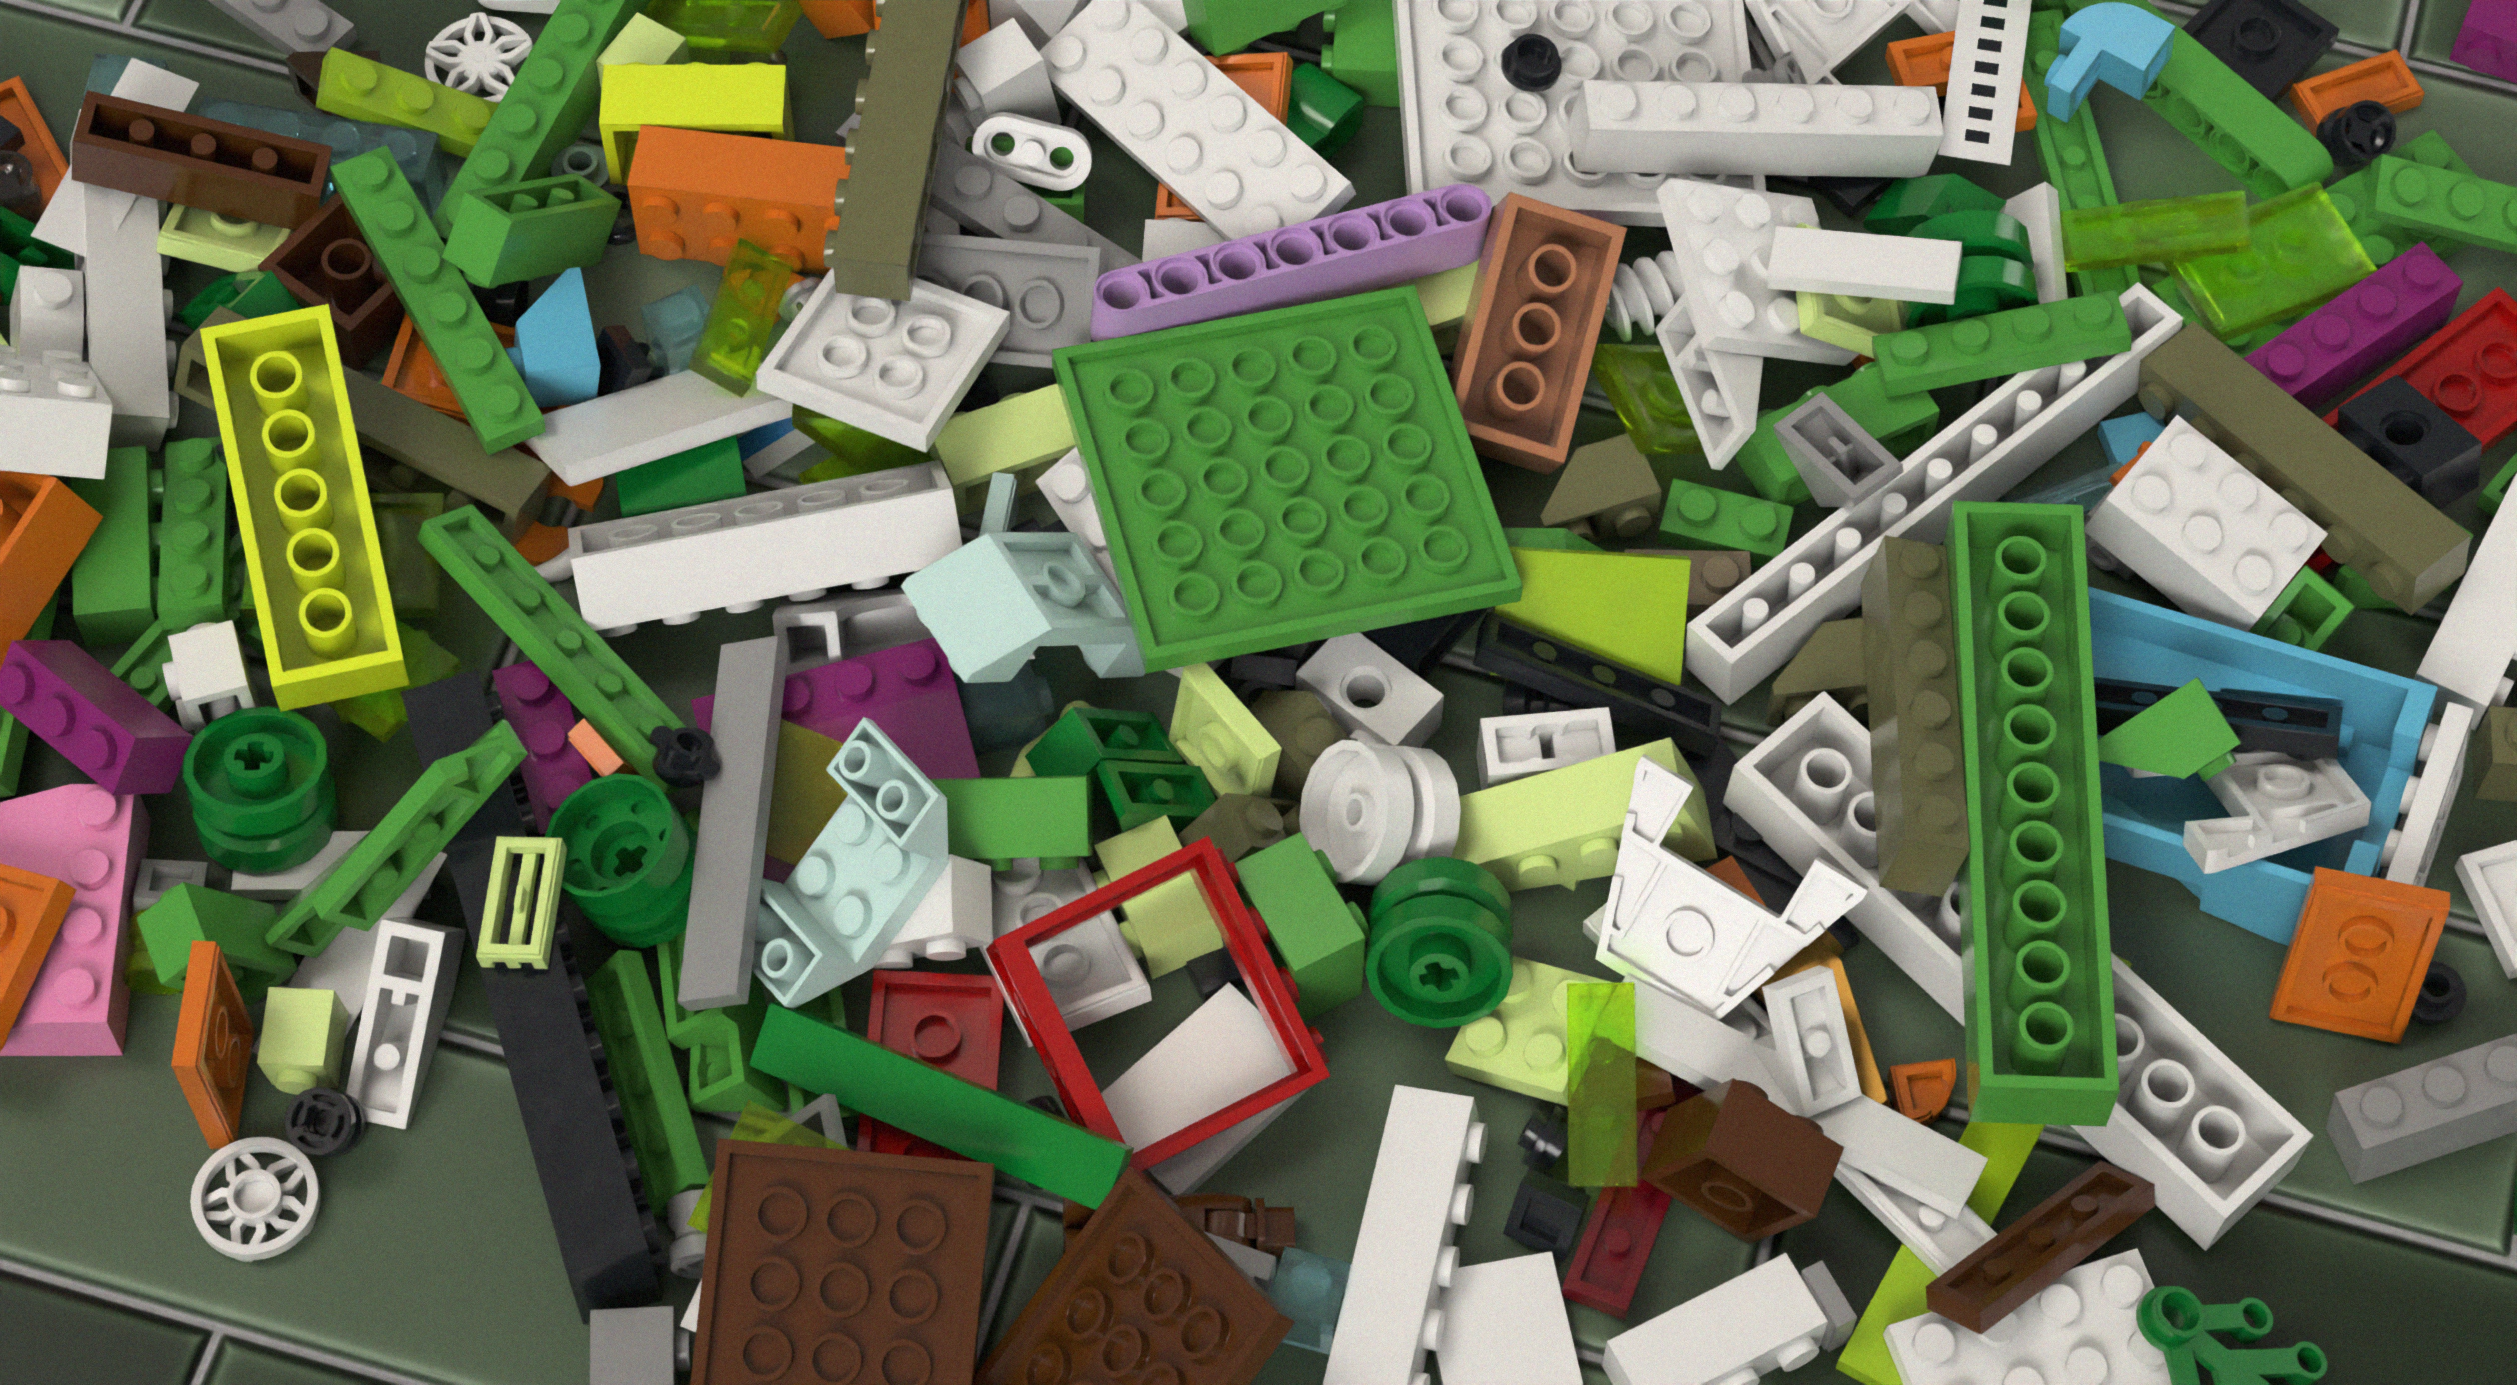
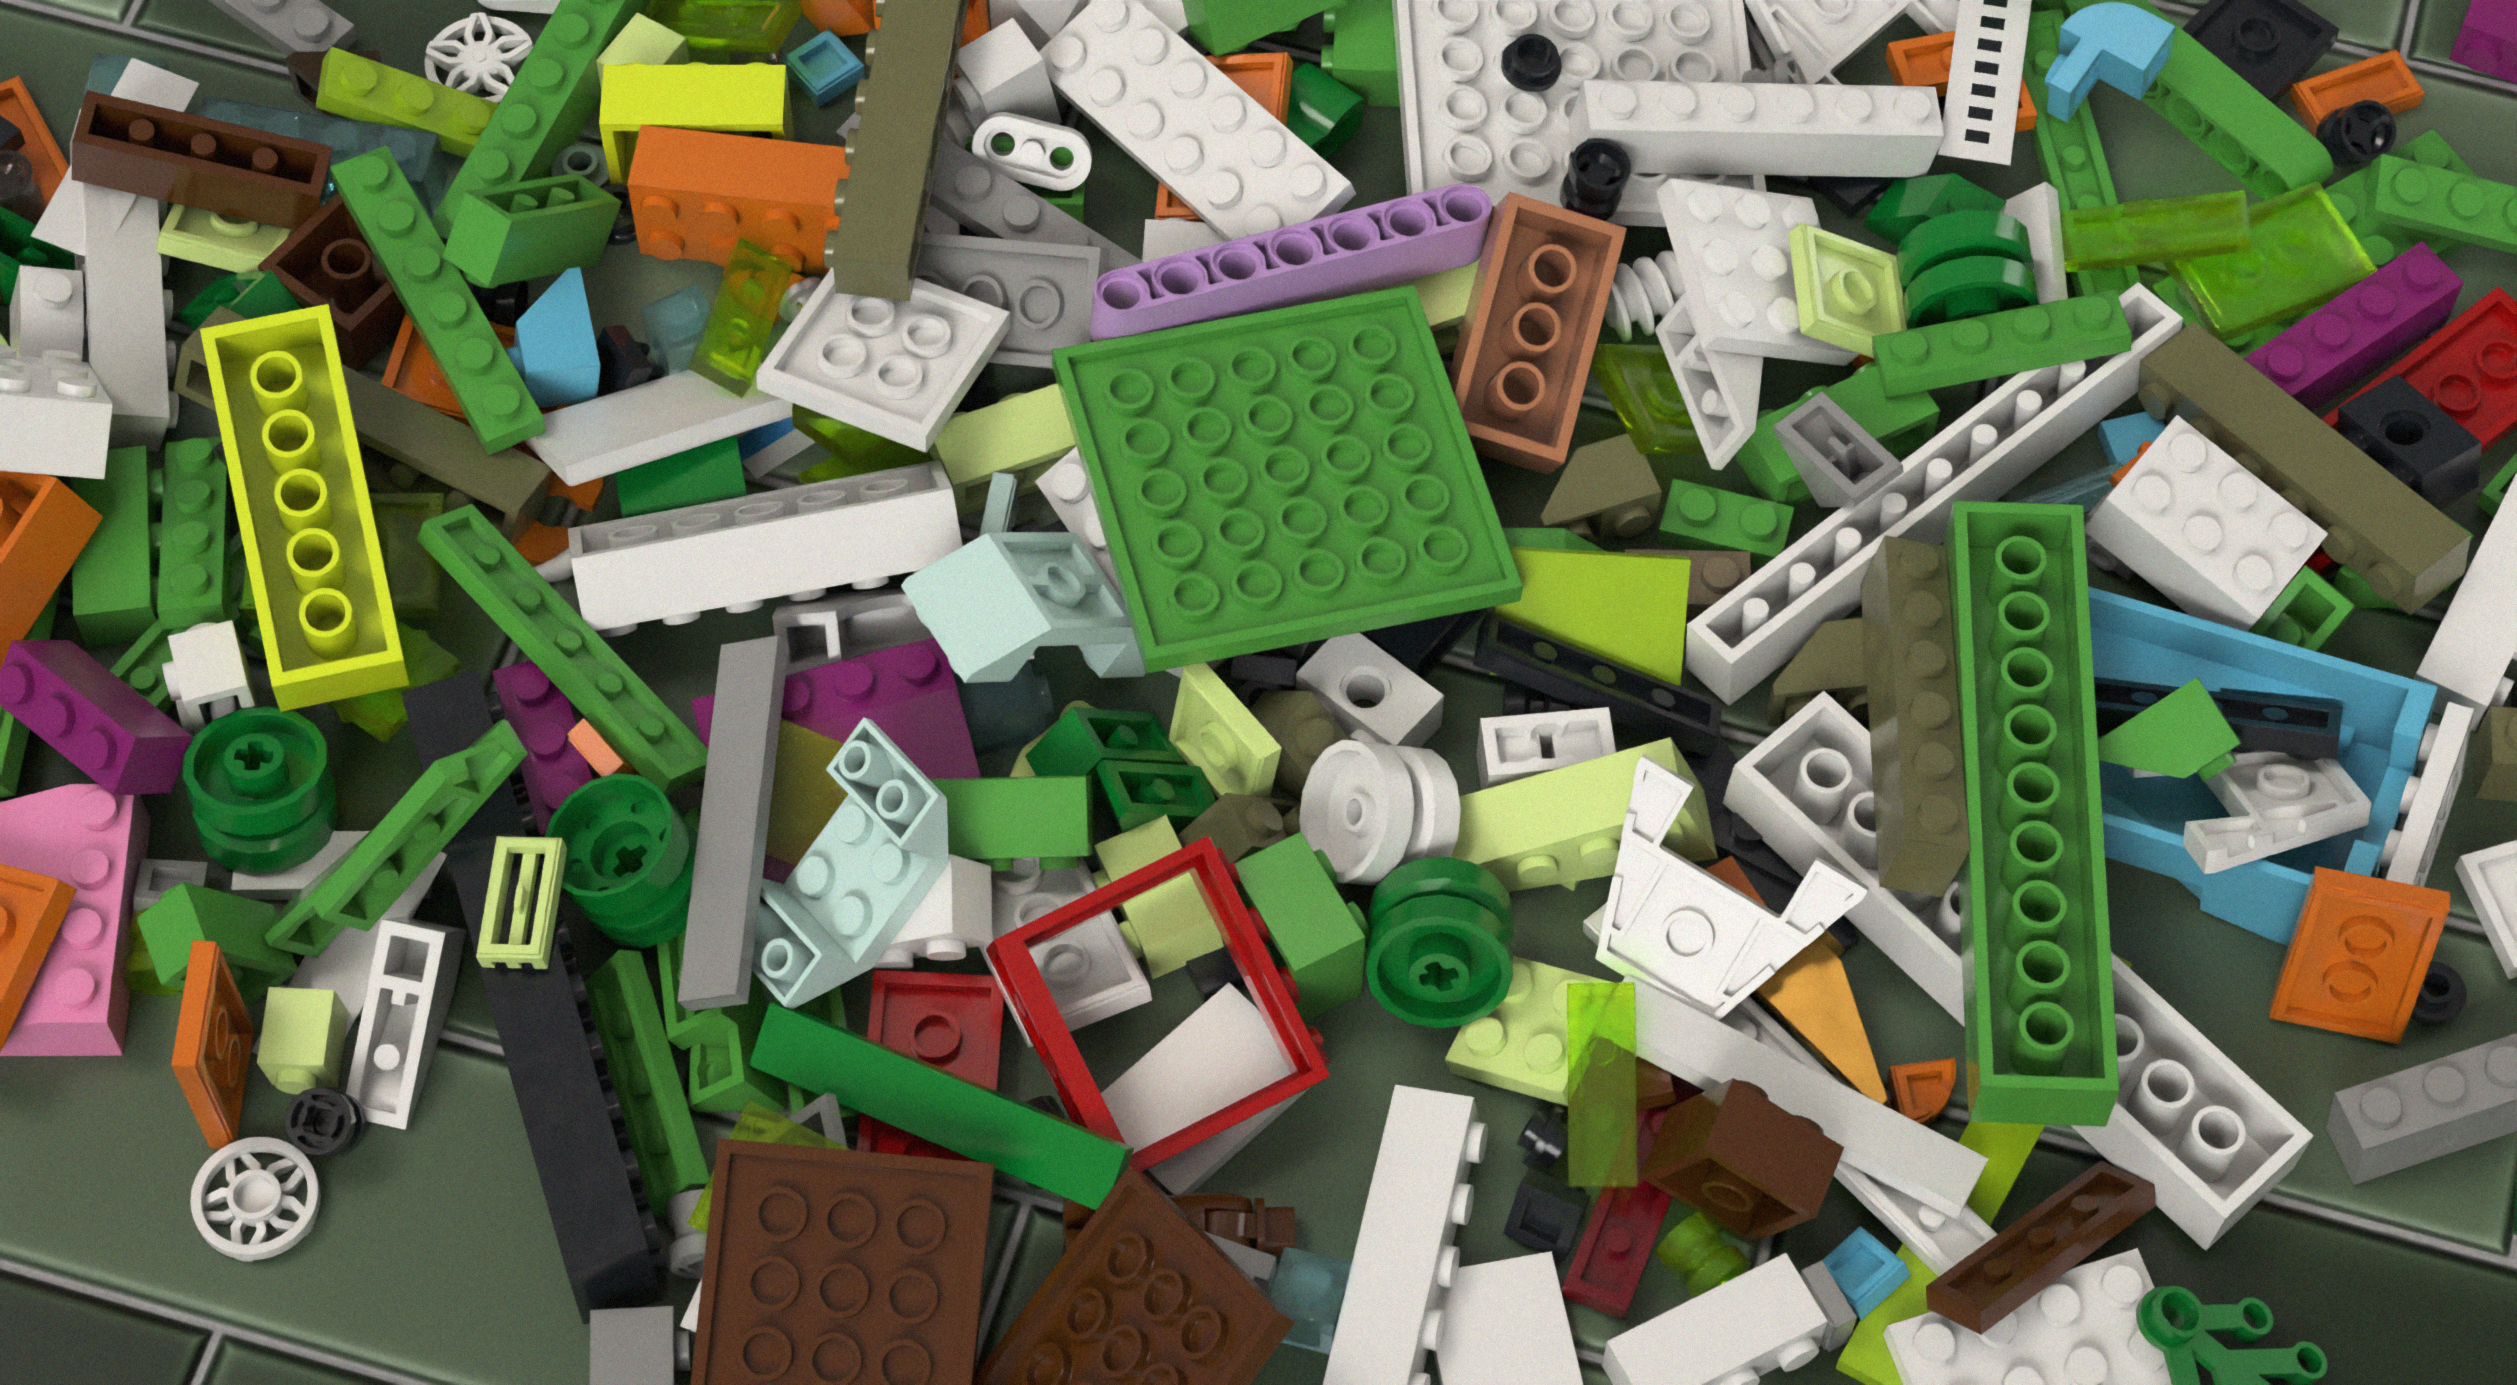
black plate [649,726,720,788] -> none
white slope [1752,965,1862,1118] -> none
white tile [1767,226,1962,305] -> none
none -> medium azure tile [782,29,866,108]
none -> black wheel [1560,139,1631,221]
none -> clear neon green wheel [1655,1210,1751,1298]
none -> medium azure tile [1822,1226,1911,1320]

